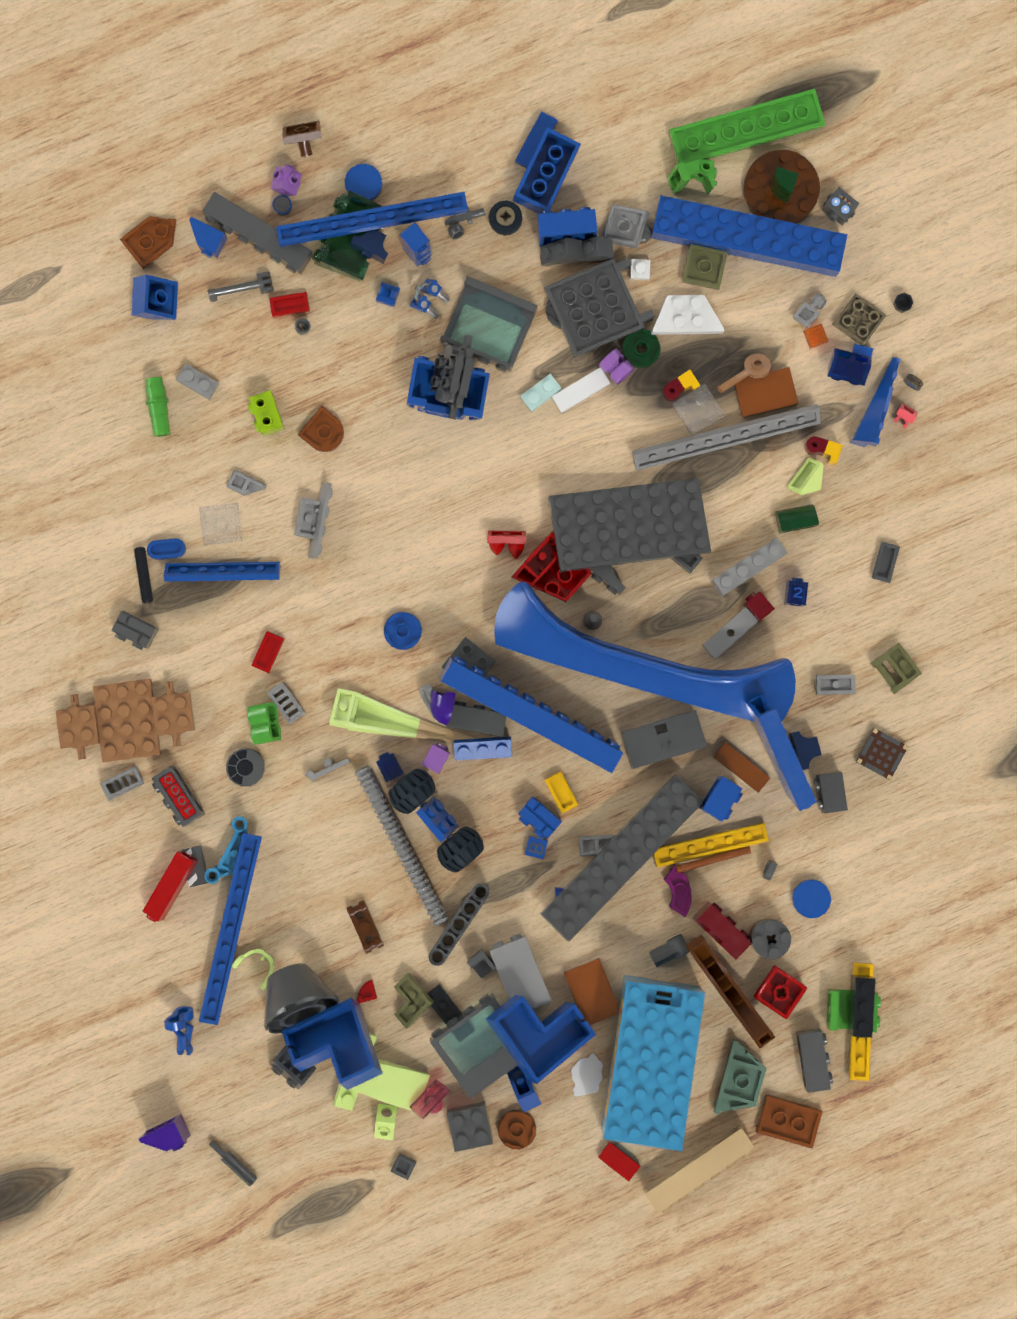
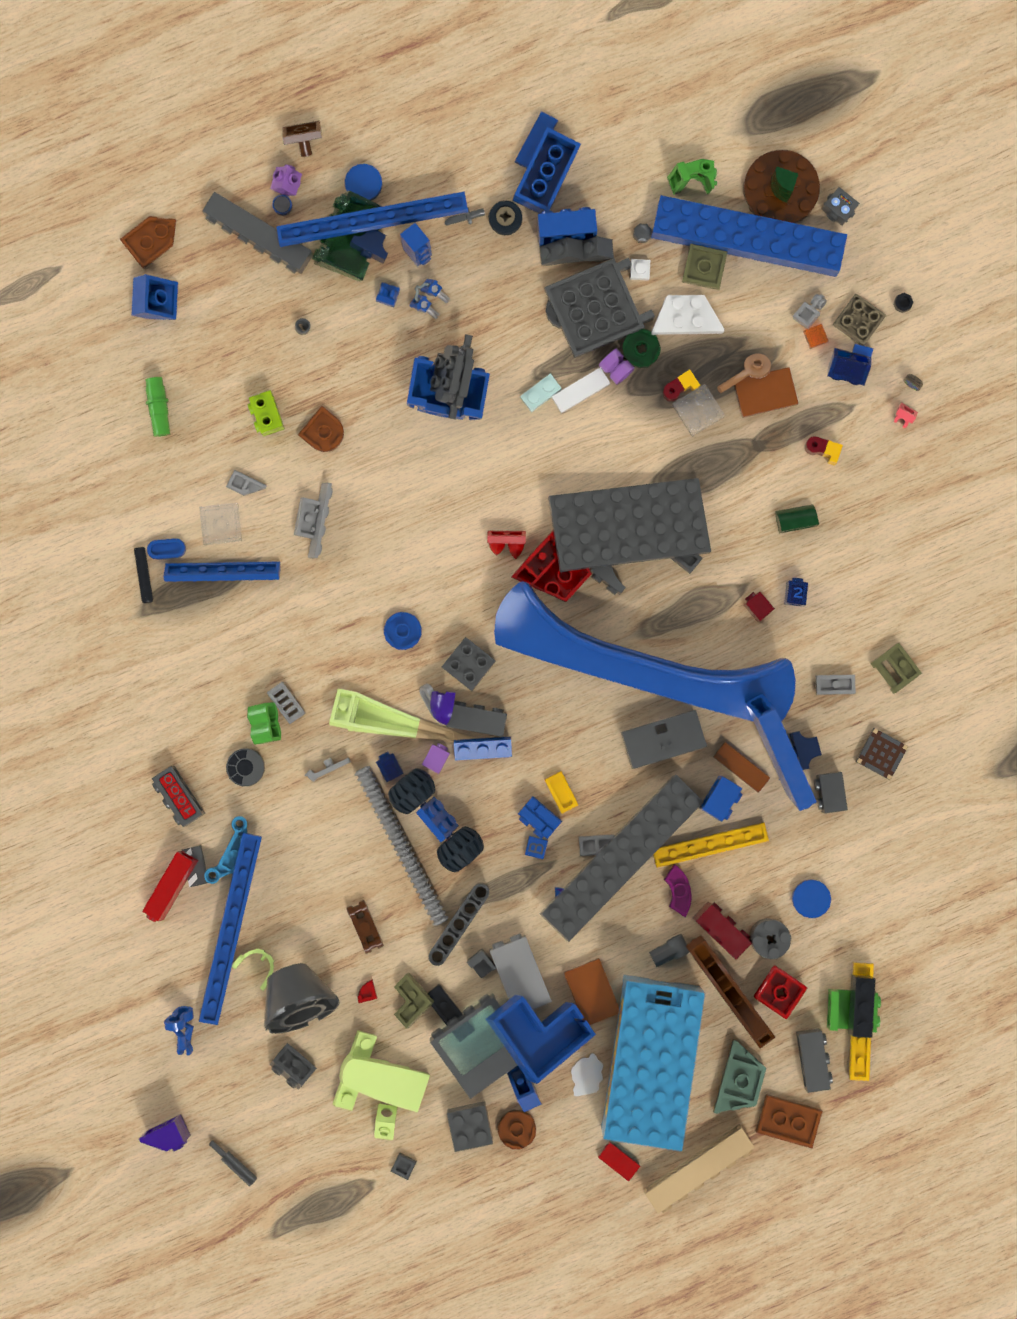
medium nougat piece [56,679,195,762] -> none
light grey slope [100,766,144,801] -> none
dark grey brick [112,611,159,650] -> none
light grey plate [176,364,219,400] -> none
blue slope [189,217,228,258] -> none
dark grey hinge [208,272,274,302] -> none
red tile [251,631,285,673] -> none
red tile [269,292,310,318] -> none
blue piece [281,998,383,1090] -> none
clear pink tile [410,1079,450,1119] -> none
blue brick [439,656,623,773] -> none
clear light blue panel [440,276,537,372] -> none
dark grey hinge [448,223,465,240] -> none
dark grey cone [583,611,602,630] -> none
light grey tile [602,204,649,249] -> none
light grey plate [632,404,821,471] -> none
bright green plate [669,89,825,164] -> none
dark orange bar [675,846,751,873] -> none
light grey tile [702,607,758,659] -> none
light grey brick [710,538,787,597] -> none
dark grey tile [762,859,778,881] -> none
yellowish green slope [786,457,823,495] -> none
blue wedge [850,357,901,448] -> none
dark grey tile [872,541,900,583] -> none

